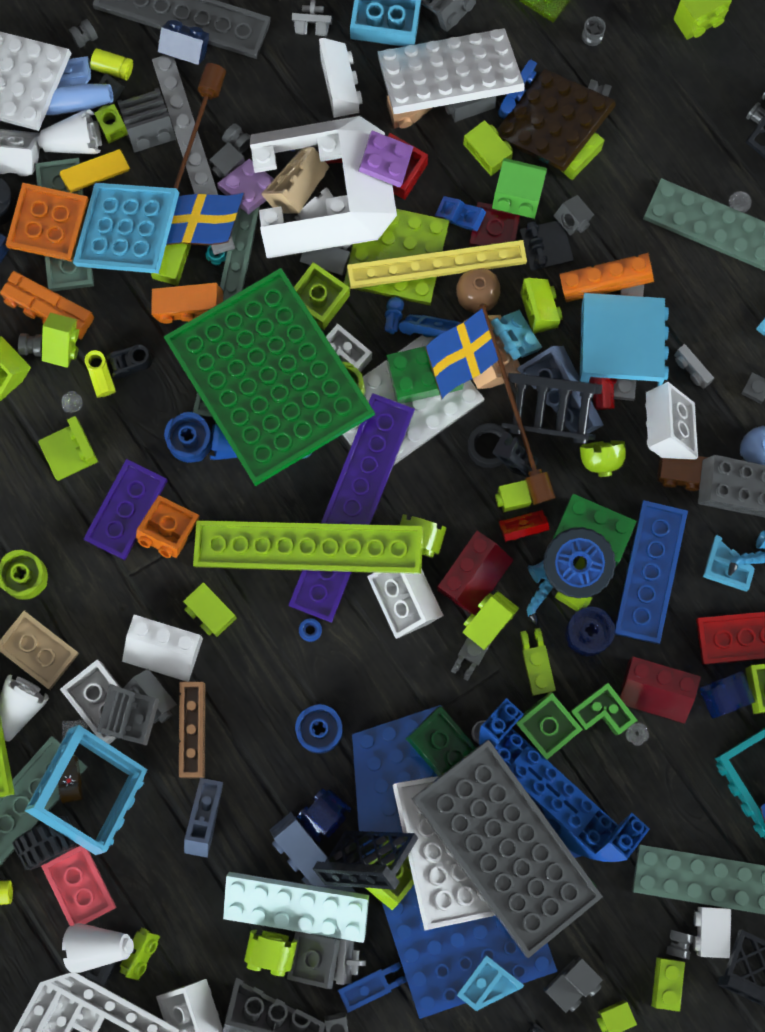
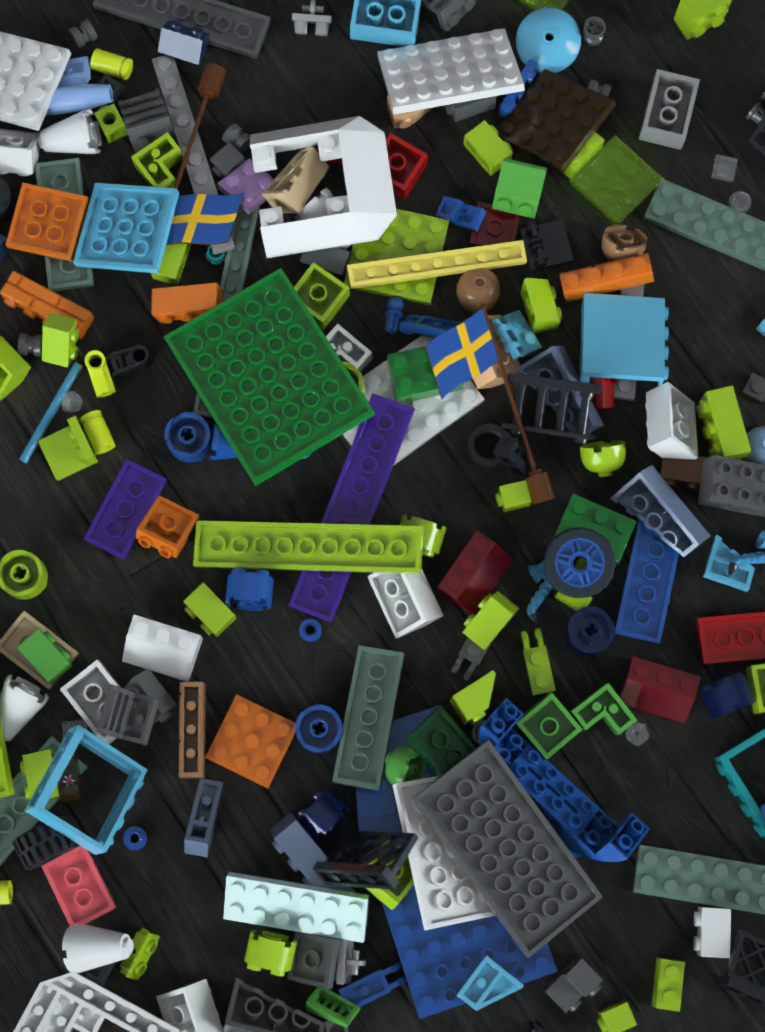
yellow tile [59,149,130,193] -> none
white slope [319,38,362,118] -> none
medium lavender plate [358,130,413,187] -> none
red plate [499,510,549,542] -> none
dark grey brick [554,195,594,235] -> none
dark grey wheel [666,930,694,960] -> none
light grey plate [674,344,714,389] -> none
none -> bright green brick [17,629,73,684]
none -> dark azure piece [19,362,83,464]
none -> lime brick [20,749,60,800]
none -> neon yellow piece [80,410,116,455]
none -> blue plate [123,826,147,850]
none -> lime brick [131,132,183,188]
none -> orange plate [205,694,296,789]
none -> blue brick [225,568,274,611]
none -> bright green slope [306,987,360,1027]
none -> sand green plate [332,646,405,791]
none -> bright green cylinder [384,744,428,786]
none -> lime slope [450,671,496,726]
none -> medium azure dish [516,7,581,73]
none -> clear neon green plate [569,135,663,225]
none -> medium nougat cylinder [601,225,647,262]
none -> sand blue wedge [610,465,710,557]
none -> light grey brick [638,69,700,150]
none -> lime brick [696,386,751,460]
none -> clear plate [711,154,738,182]

